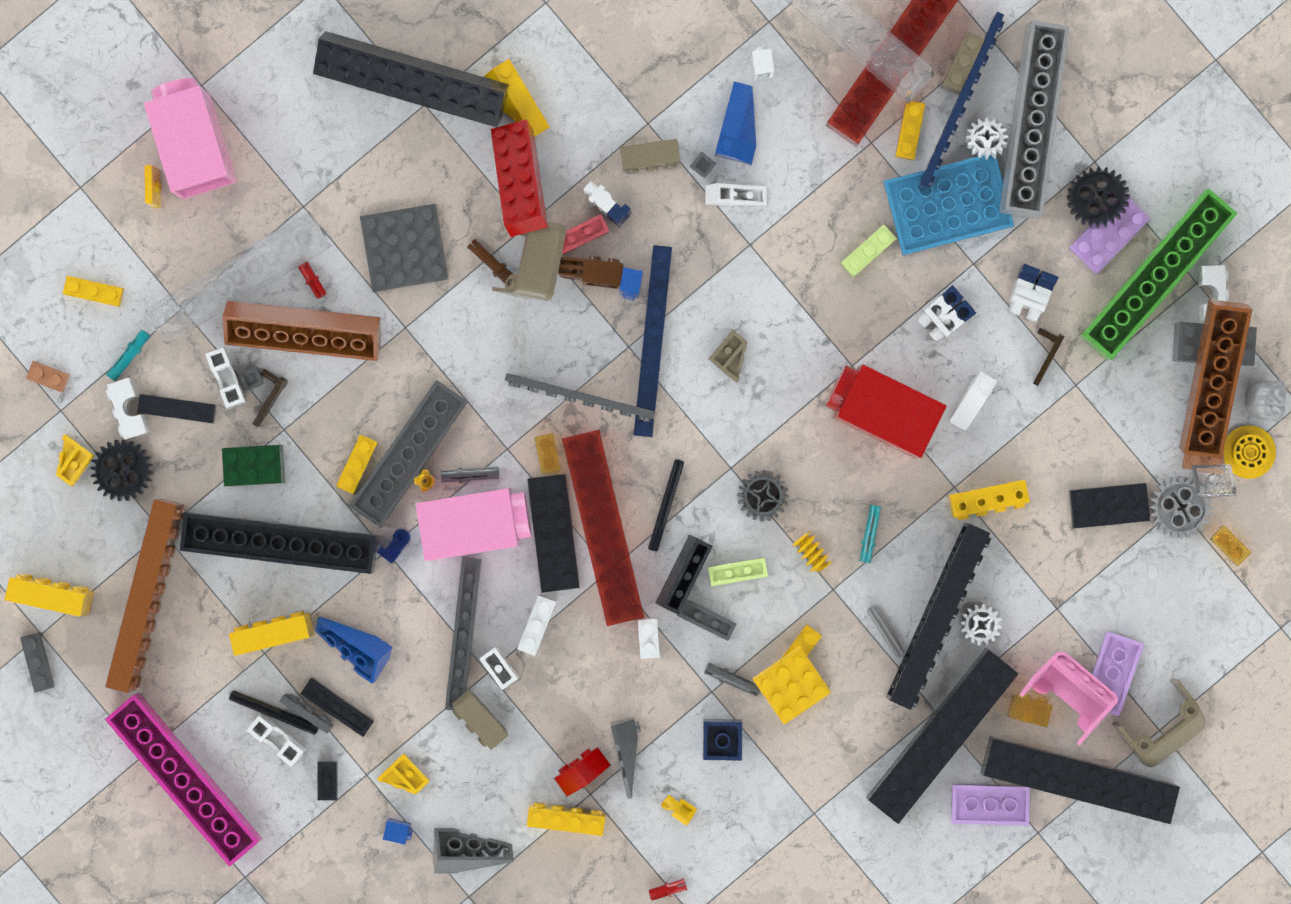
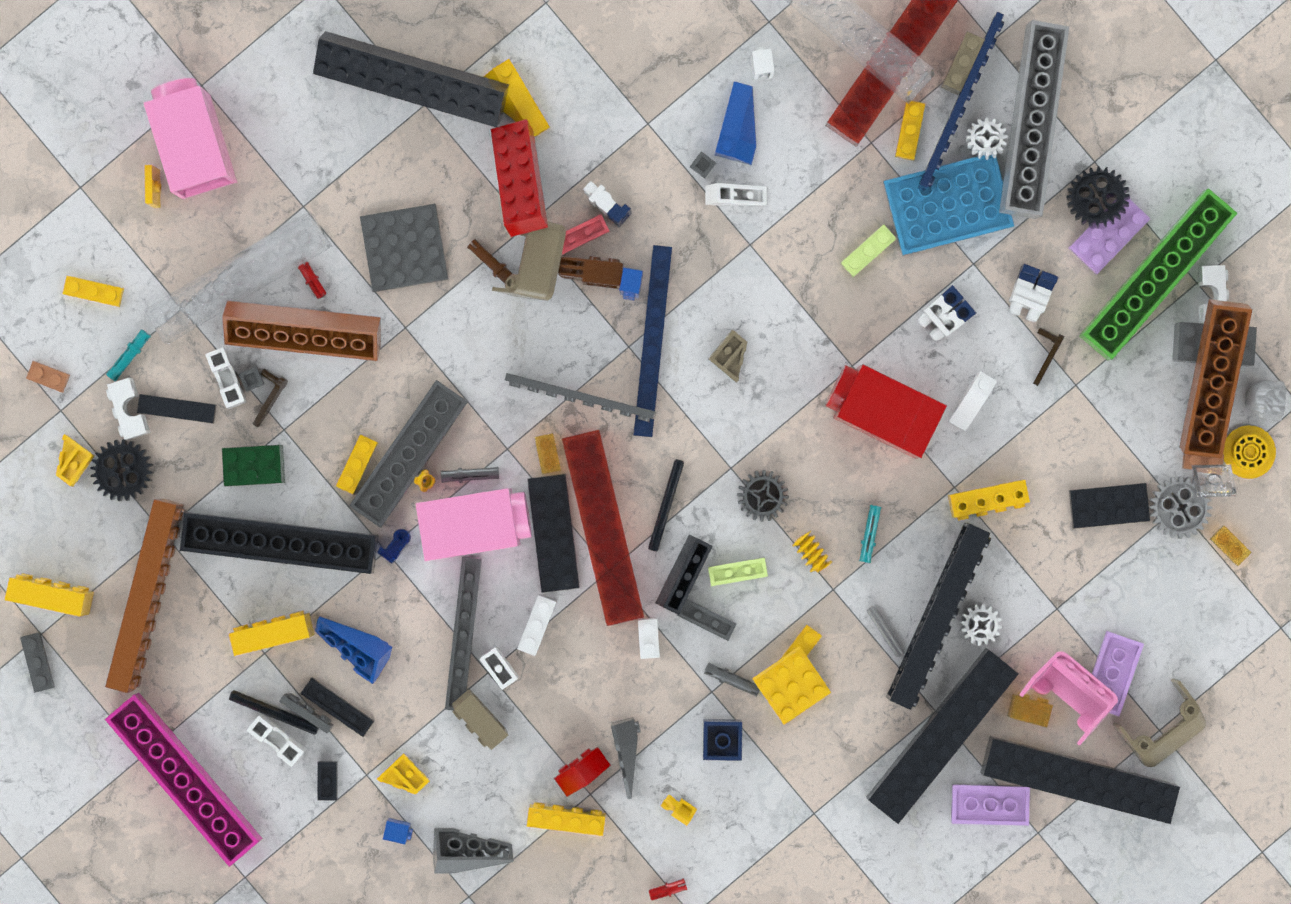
dark tan brick [620,139,680,174] -> none

